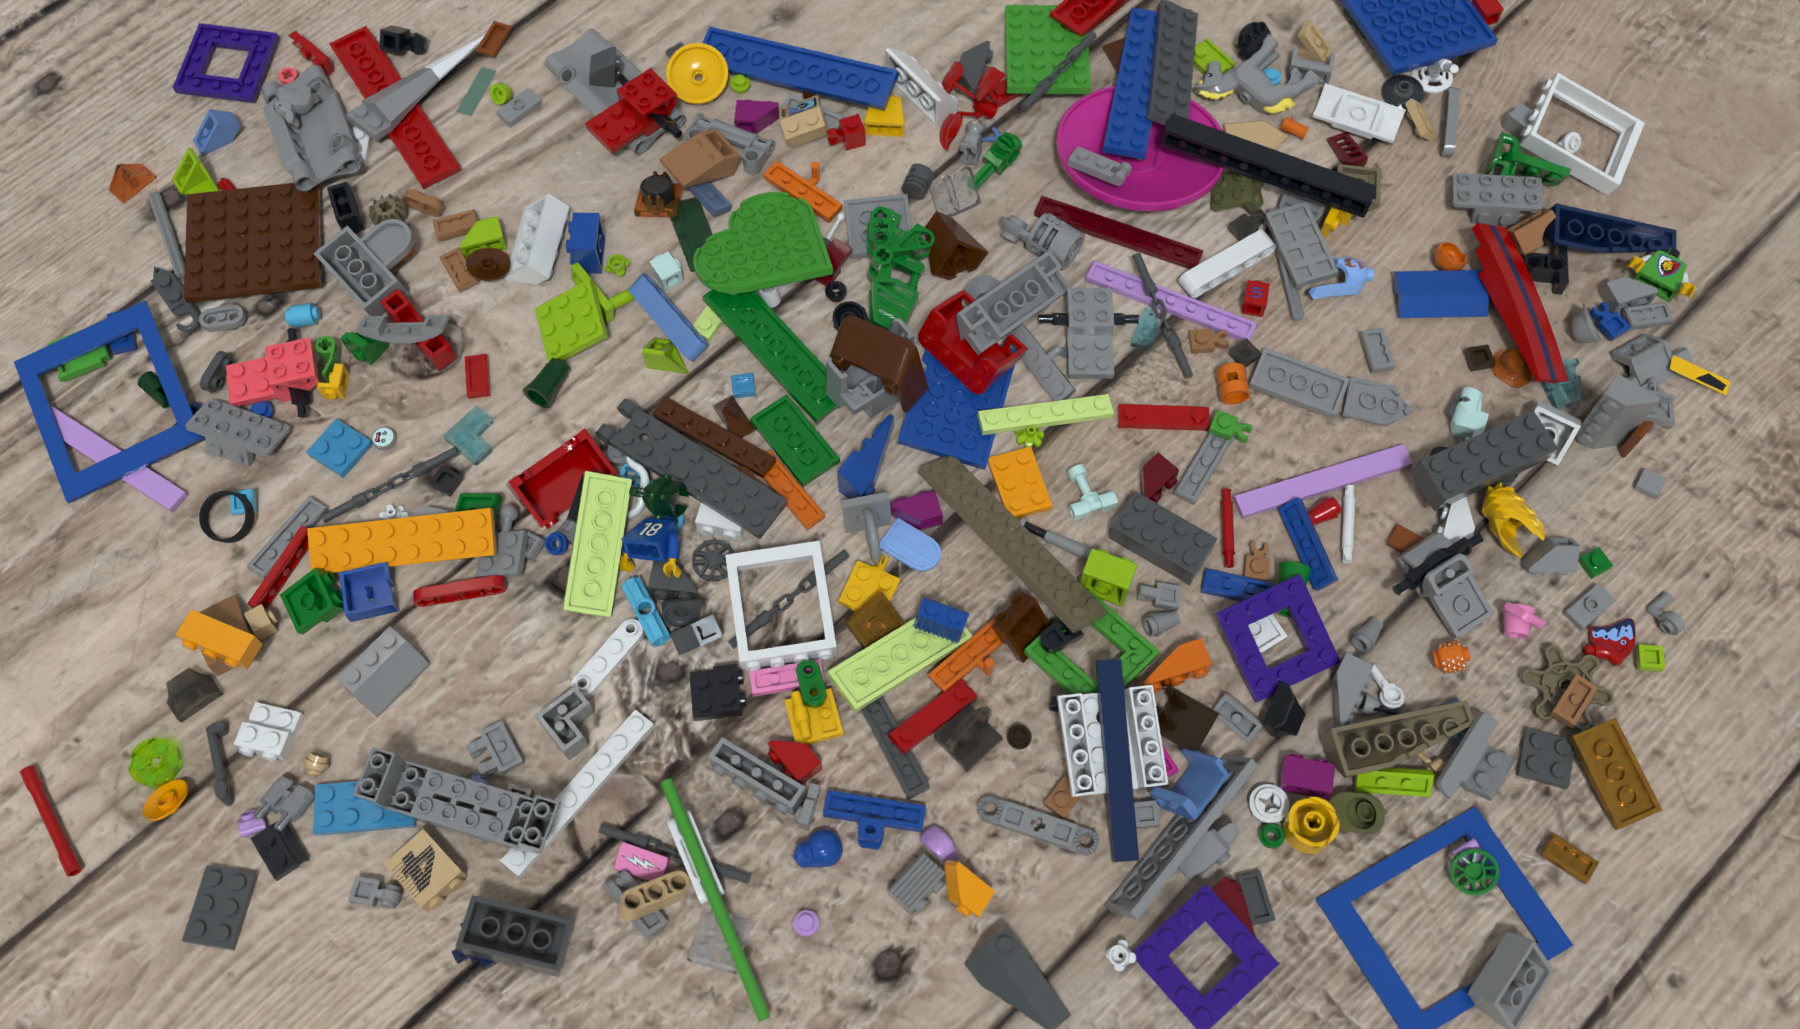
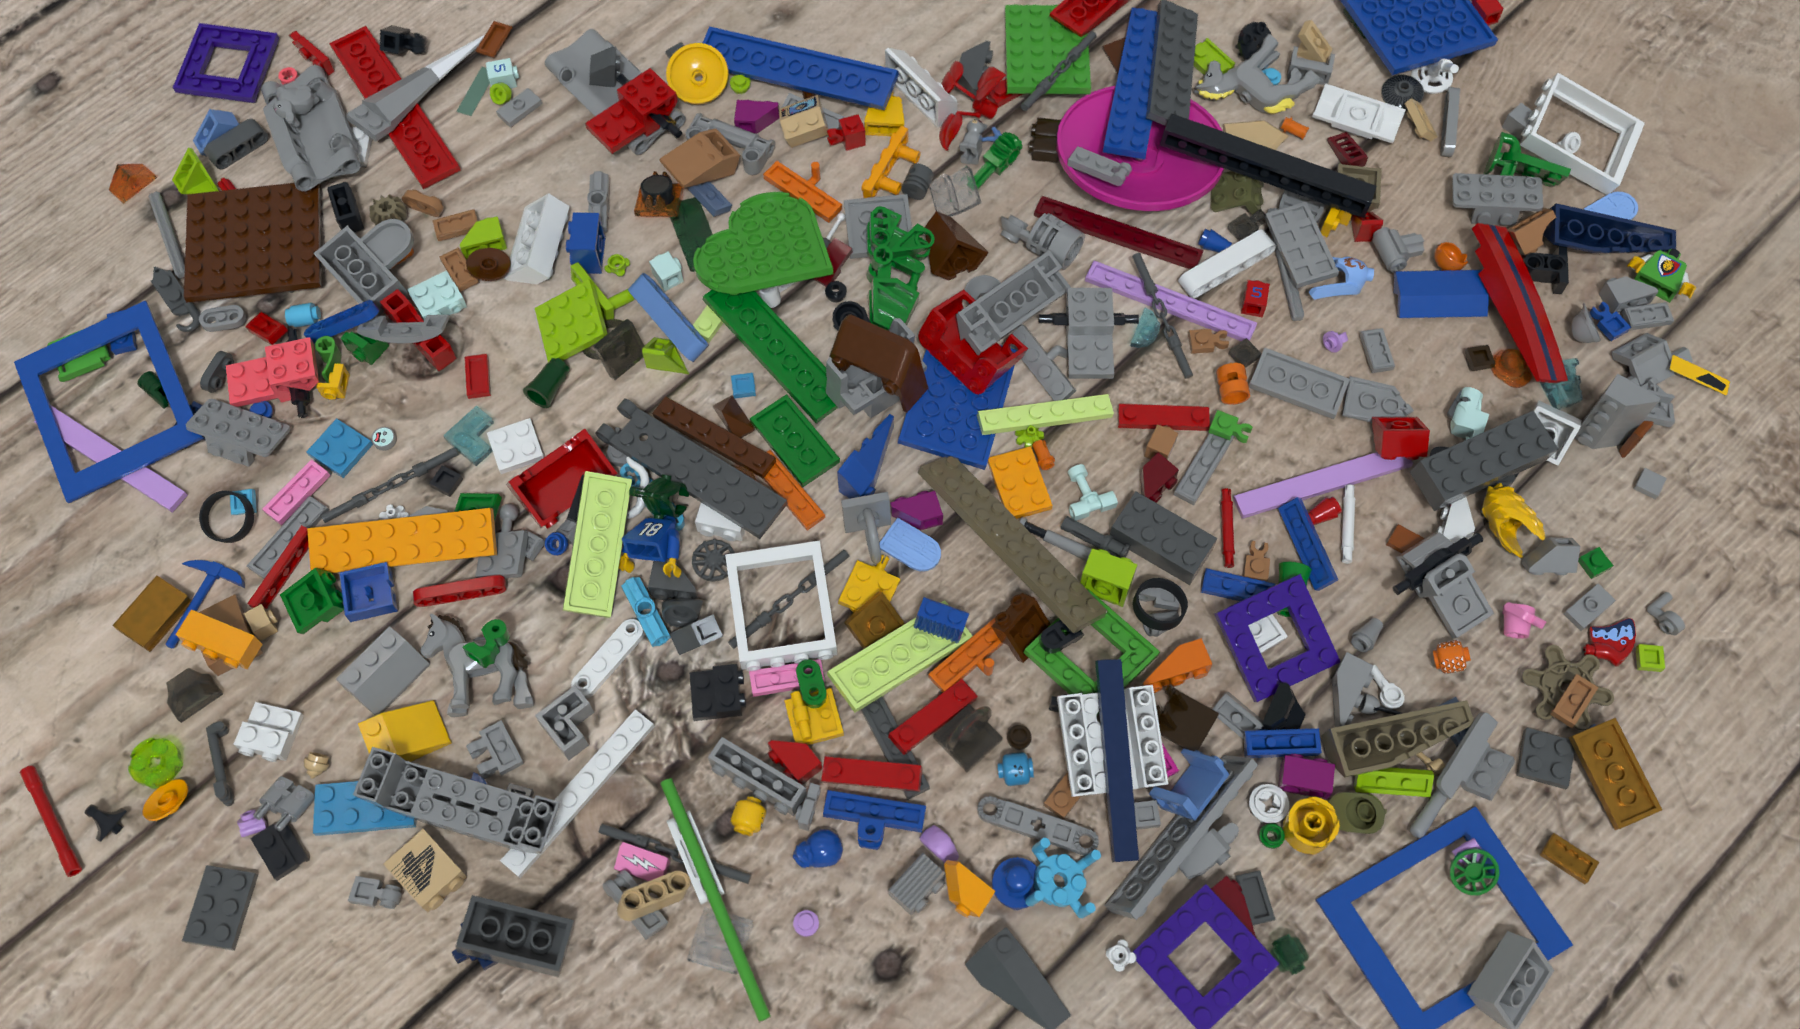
none -> black piece [85,804,127,842]
none -> pearl gold piece [112,575,192,652]
none -> blue piece [165,560,245,649]
none -> dark grey beam [204,119,268,169]
none -> red plate [245,312,288,345]
none -> bright pink plate [262,459,330,526]
none -> blue beam [303,300,379,344]
none -> yellow slope [358,700,452,762]
none -> light aqua plate [407,270,467,320]
none -> light grey animal [421,614,534,718]
none -> green leg [462,619,510,669]
none -> light aqua brick [486,58,519,89]
none -> white plate [487,418,544,474]
none -> clear smoke tile [582,319,644,380]
none -> light grey piece [587,171,610,232]
none -> yellow head [730,796,767,836]
none -> red plate [821,756,923,792]
none -> light orange plate [861,126,921,198]
none -> blue plate [992,858,1037,910]
none -> dark azure head [998,752,1034,786]
none -> medium azure plate [1025,838,1101,919]
none -> dark brown brick [1029,117,1061,163]
none -> orange pin [1032,440,1055,470]
none -> dark grey pin [1061,516,1131,558]
none -> black tyre [1133,578,1188,631]
none -> medium nougat brick [1144,424,1178,460]
none -> blue cone [1198,229,1232,253]
none -> blue slope [1244,728,1322,758]
none -> clear green head [1270,934,1309,976]
none -> lavender plate [1323,331,1348,353]
none -> red slope [1351,212,1384,242]
none -> red slope [1372,417,1430,460]
none -> light grey piece [1373,227,1424,273]
none -> light grey piece [1410,788,1447,838]
none -> light blue window [1584,192,1638,220]

